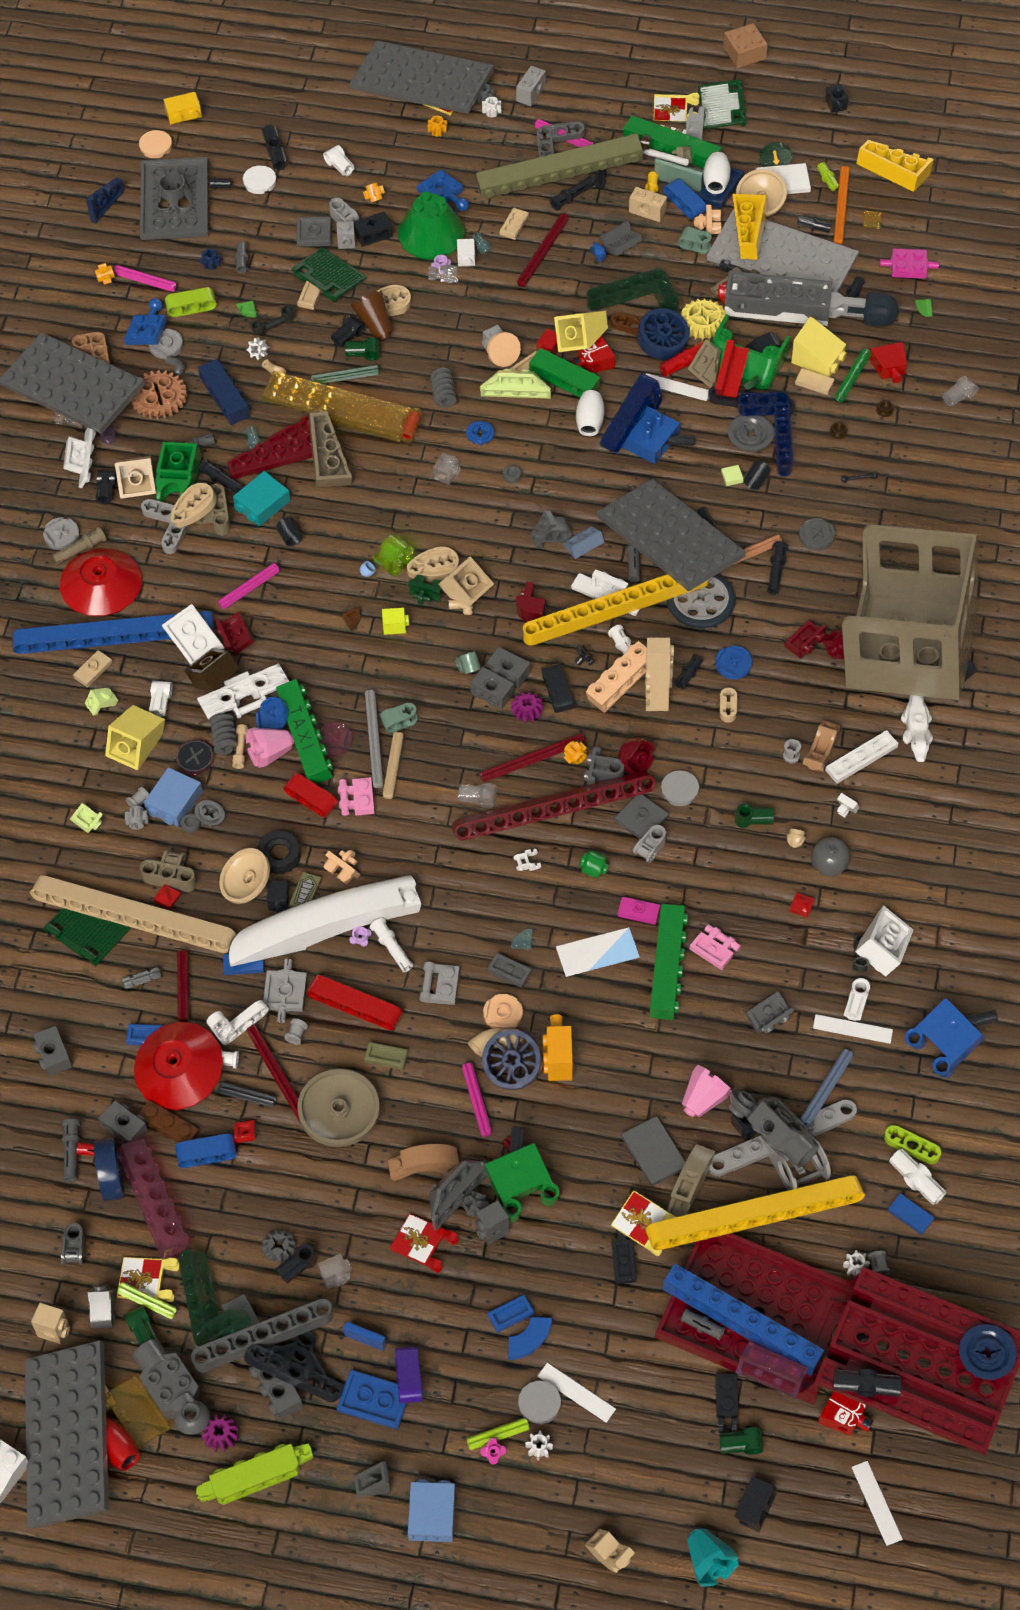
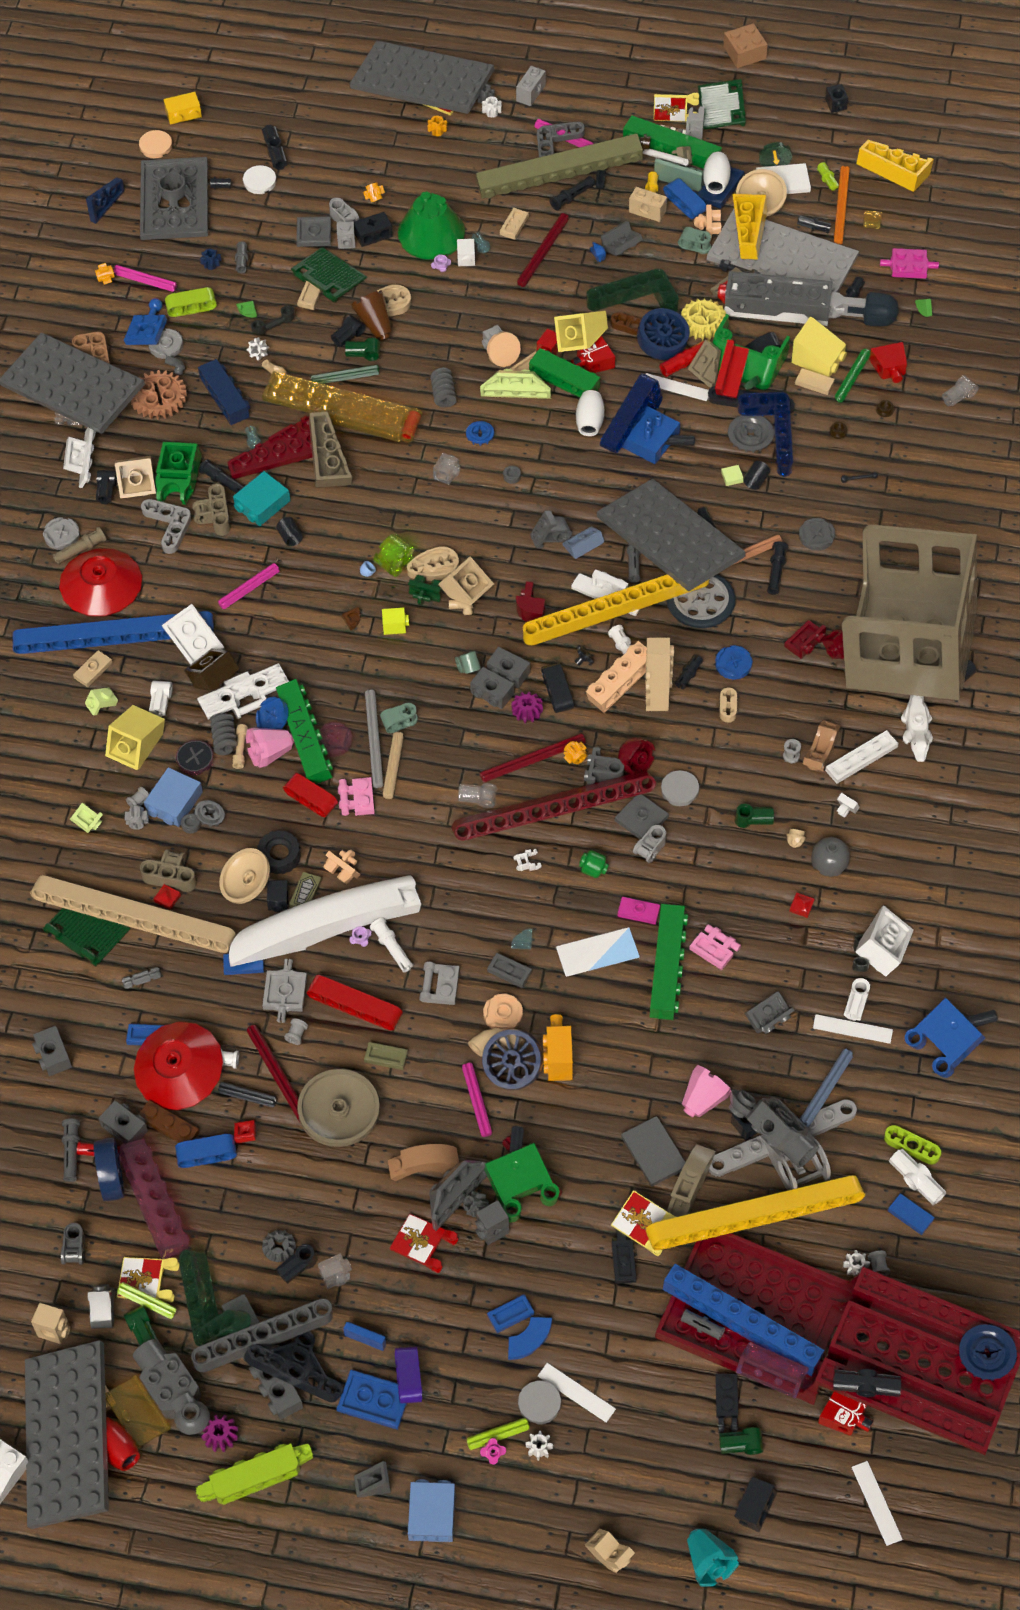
clear purple bush [99,426,116,444] -> none
tan piece [170,483,217,528] -> none
dark red axle [177,950,189,1022] -> none
dark grey pin [183,433,215,449] -> none
white beam [207,1000,269,1045] -> none
dark red bracket [215,612,254,654] -> none
white piece [323,145,354,176] -> none
blue plate [416,169,469,212] -> none
clear plate [428,265,458,282] -> none

